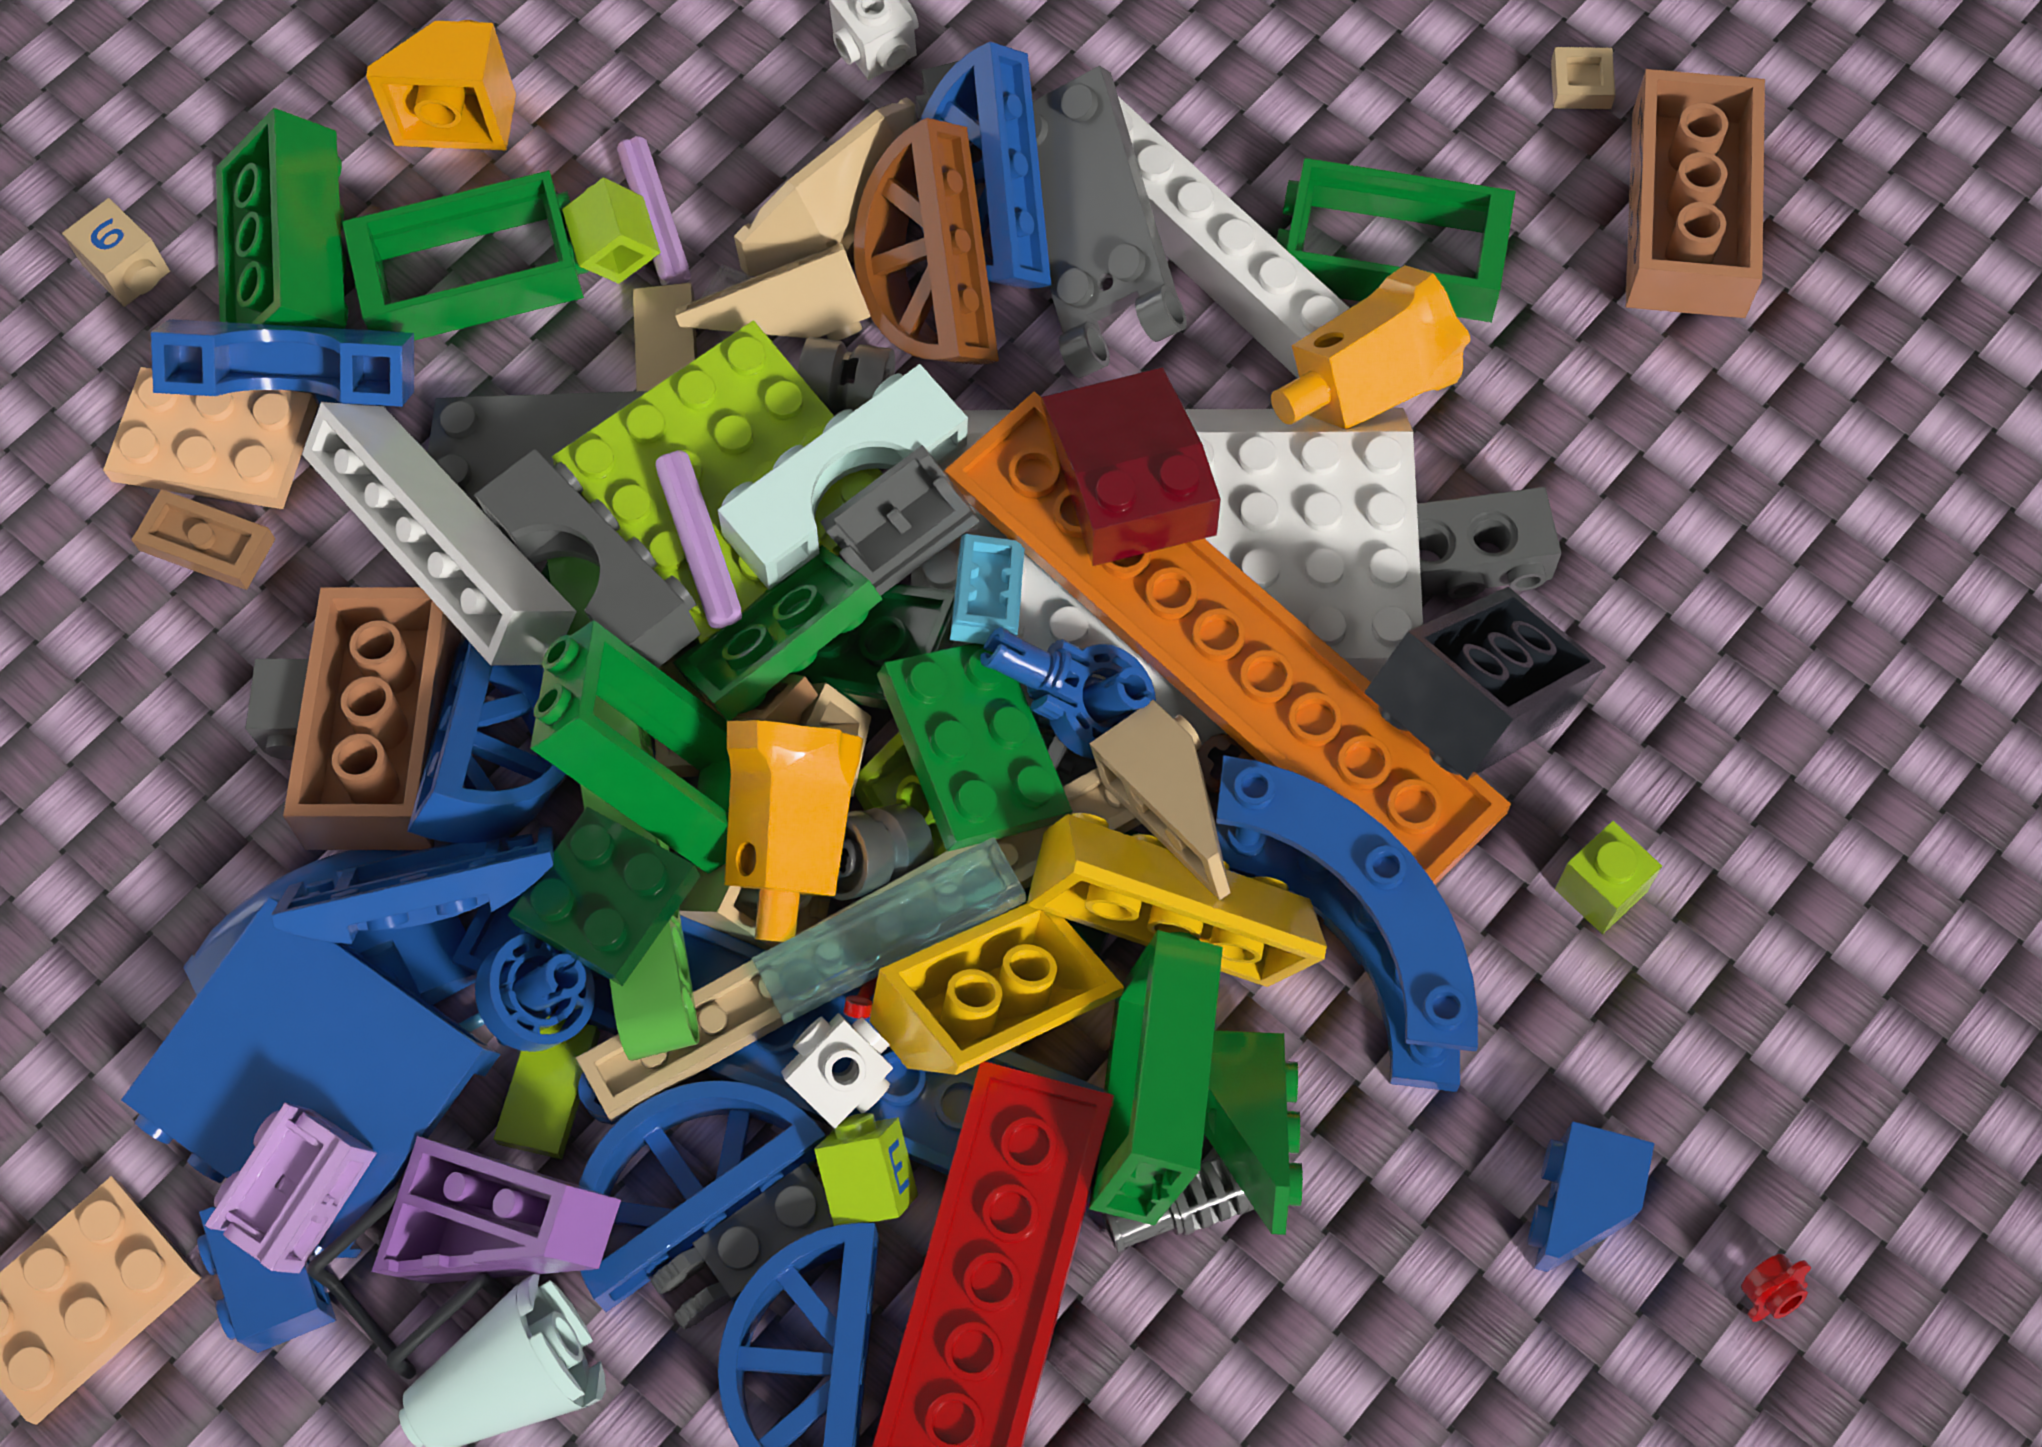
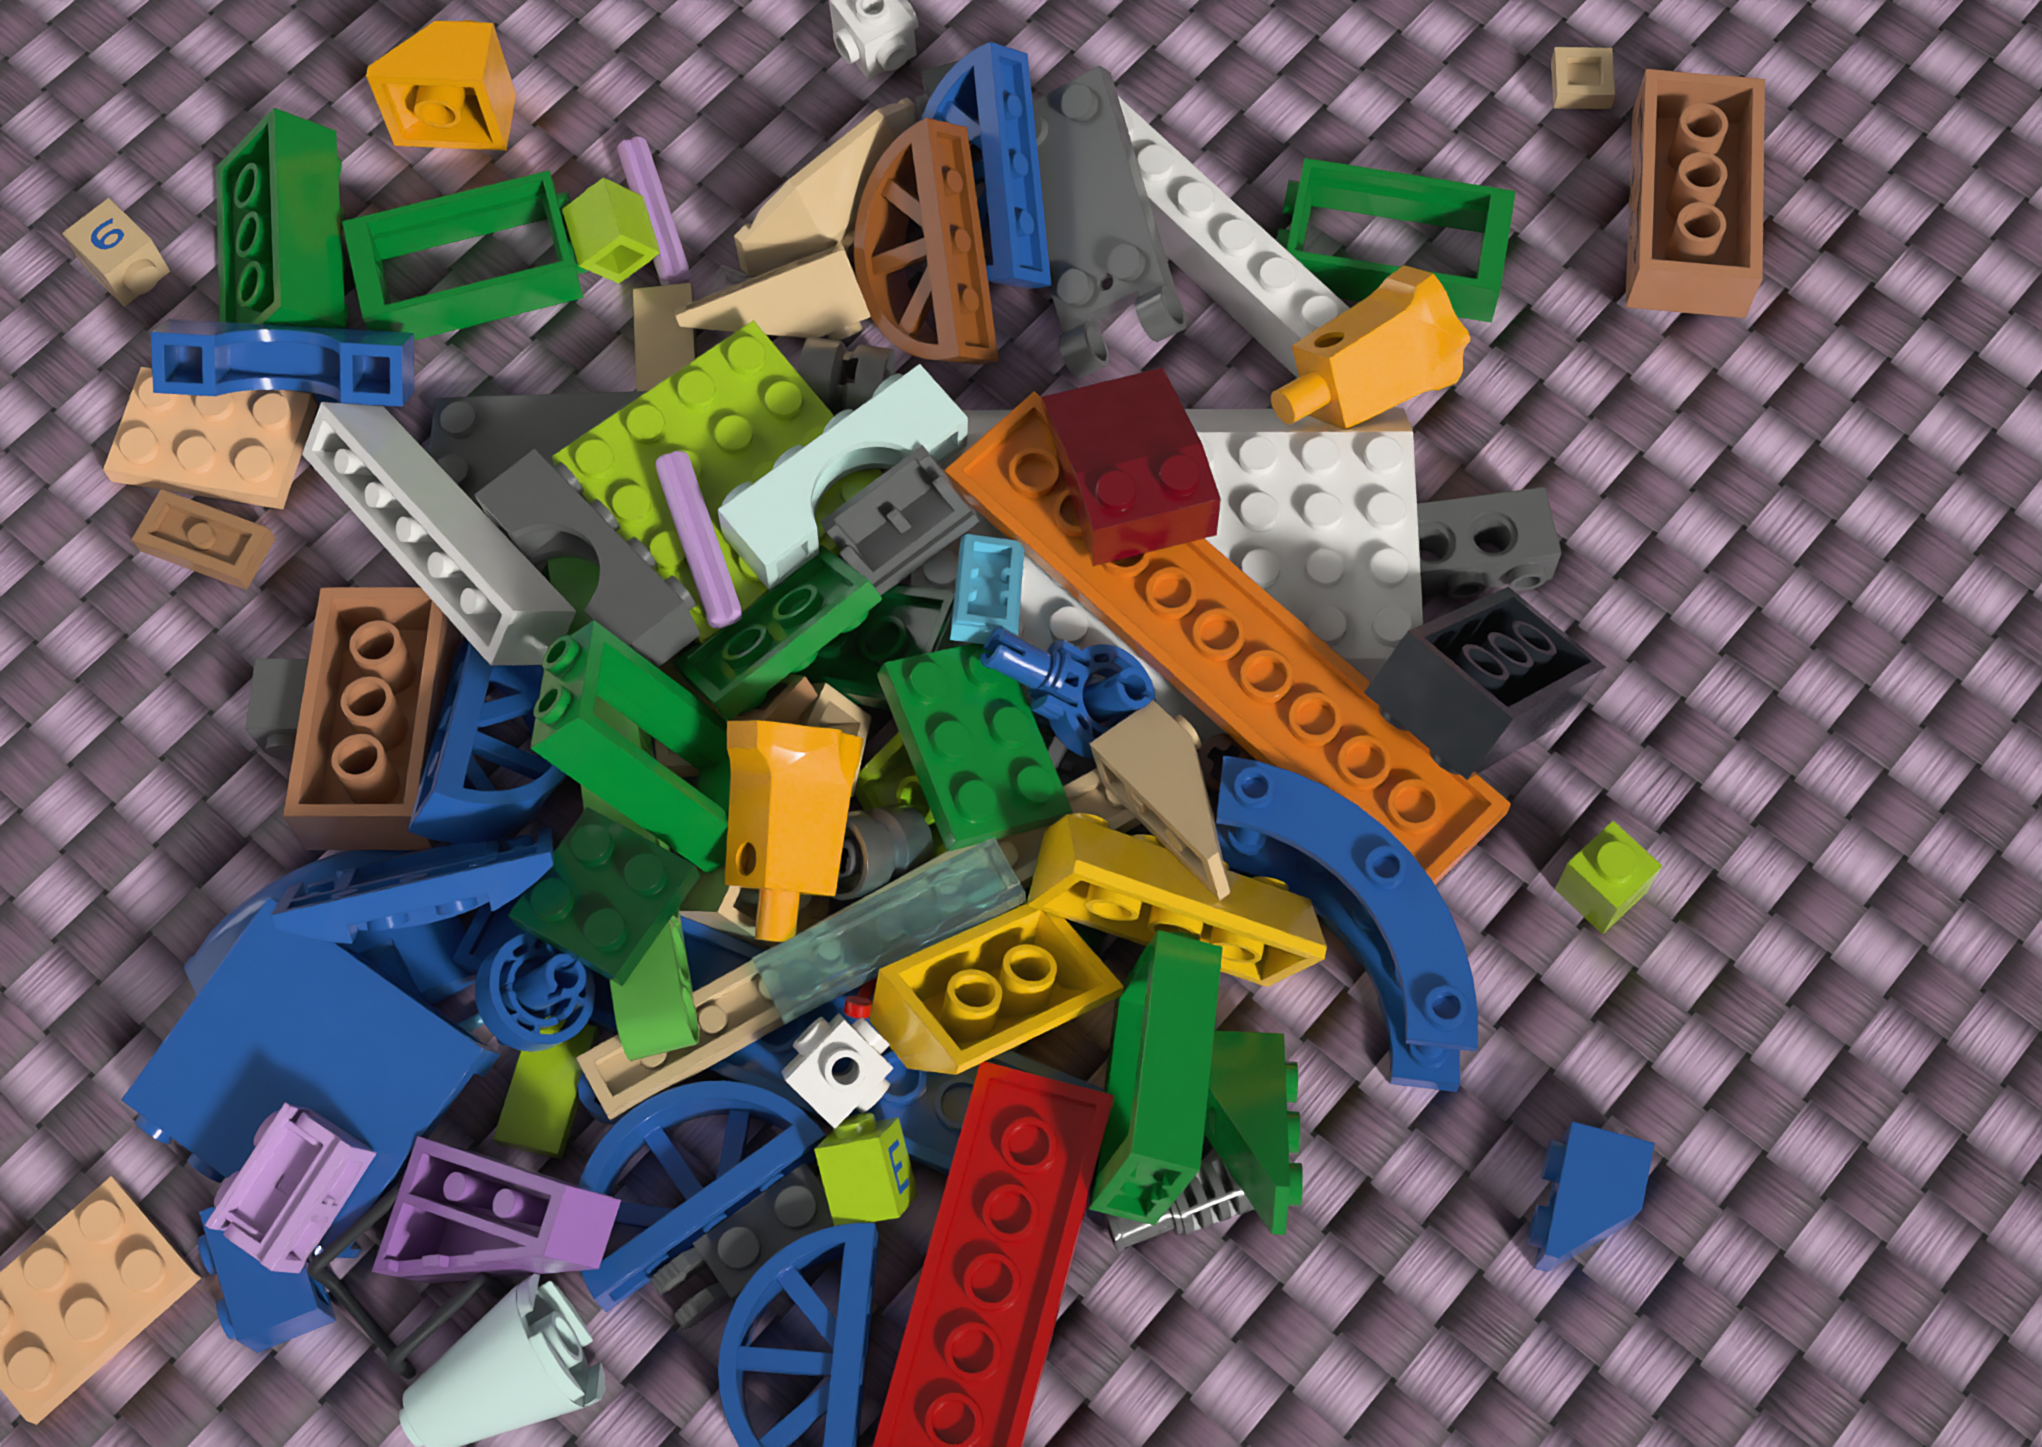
red plate [1741,1254,1811,1322] -> none

